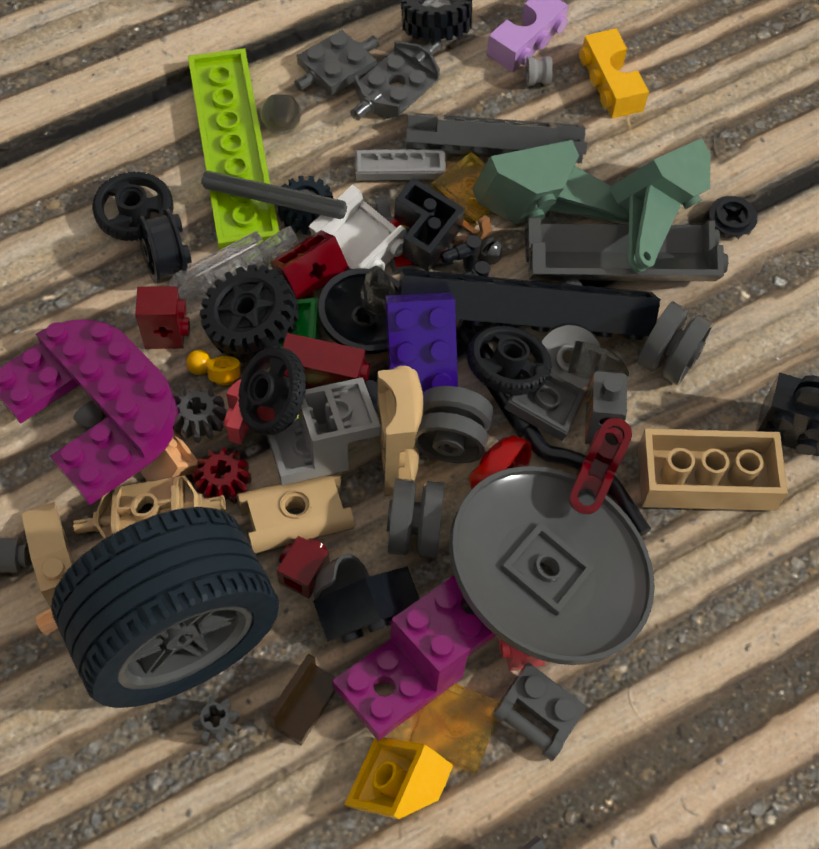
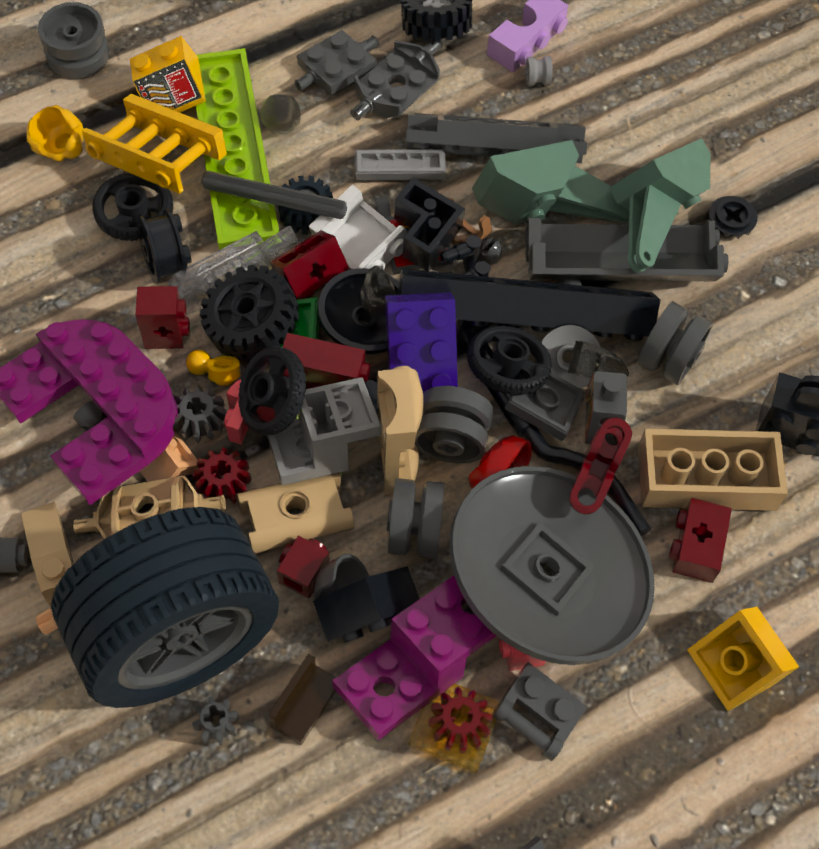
yellow slope [344,737,453,819] -> none
clear yellow plate [430,152,492,228] -> none
yellow arch [579,28,649,119] -> none
none -> yellow hair [26,105,84,162]
none -> dark grey wheel [38,2,109,79]
none -> yellow fence [82,94,227,194]
none -> slope [129,36,206,112]
none -> dark red gear [428,687,493,754]
none -> dark red brick [669,498,732,583]
none -> yellow slope [687,607,799,711]

